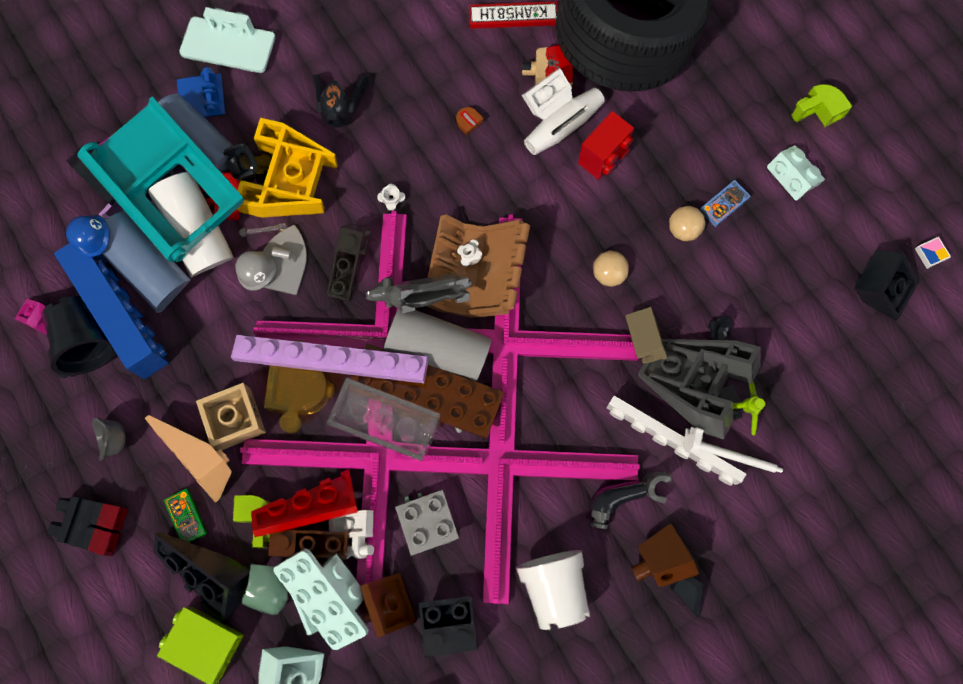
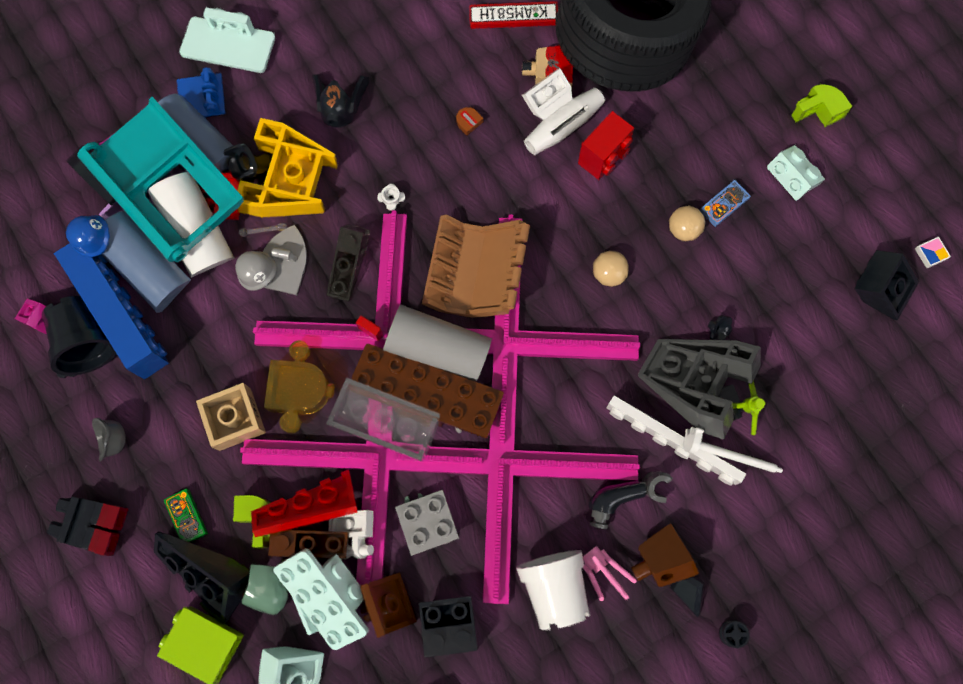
light nougat wedge [145,415,232,503] -> none
lavender plate [231,335,429,383] -> none
dark grey animal [365,273,472,314] -> none
white plate [457,240,483,266] -> none
dark tan hinge [625,307,668,363] -> none
none -> red tile [356,316,383,342]
none -> bright pink plant [582,546,637,601]
none -> black wheel [719,620,750,648]

